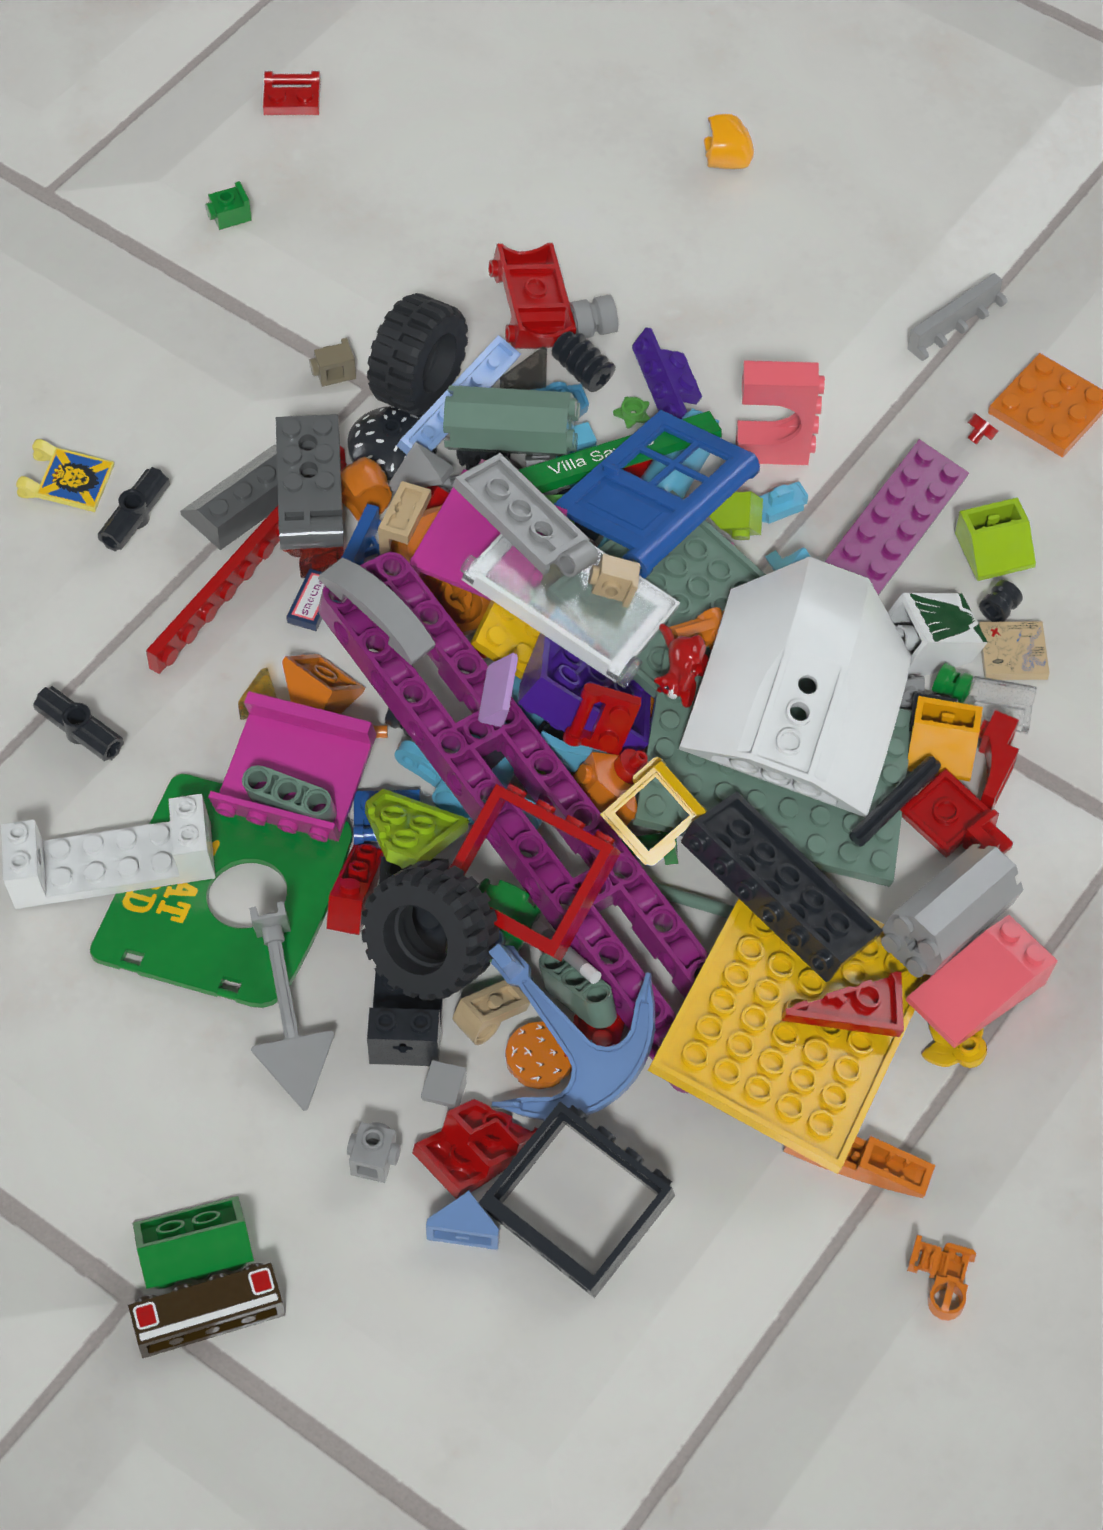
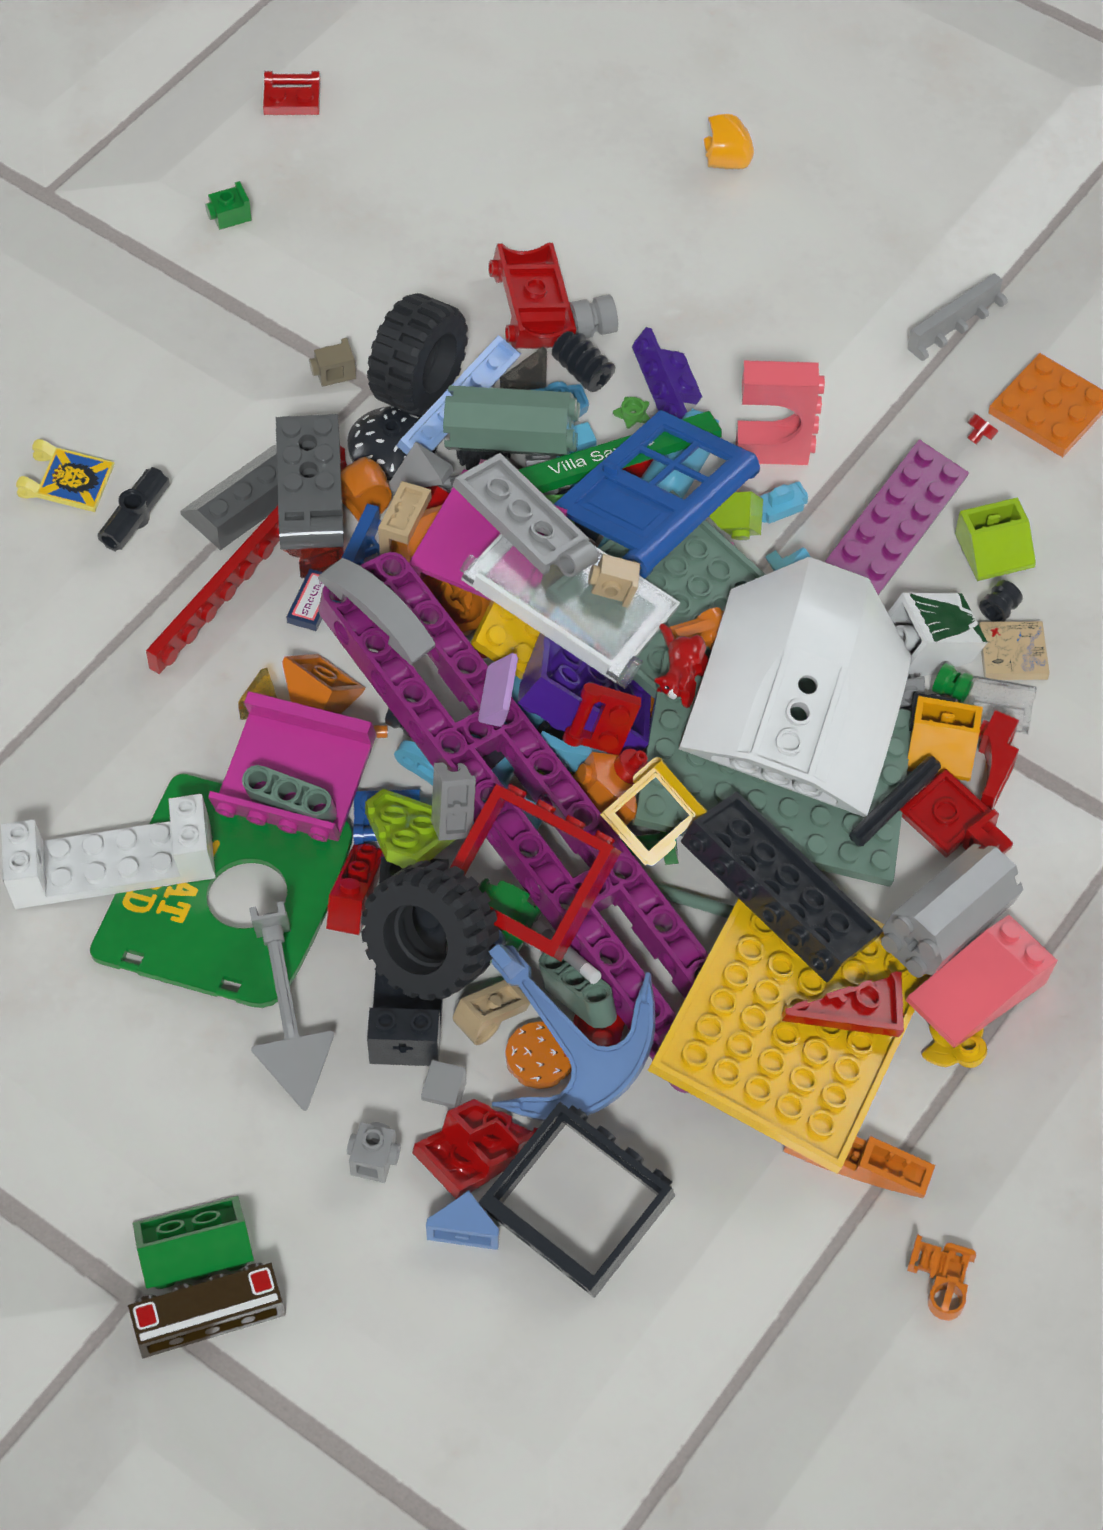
black piece [33,686,124,762] -> none
none -> light grey hinge [431,762,476,841]

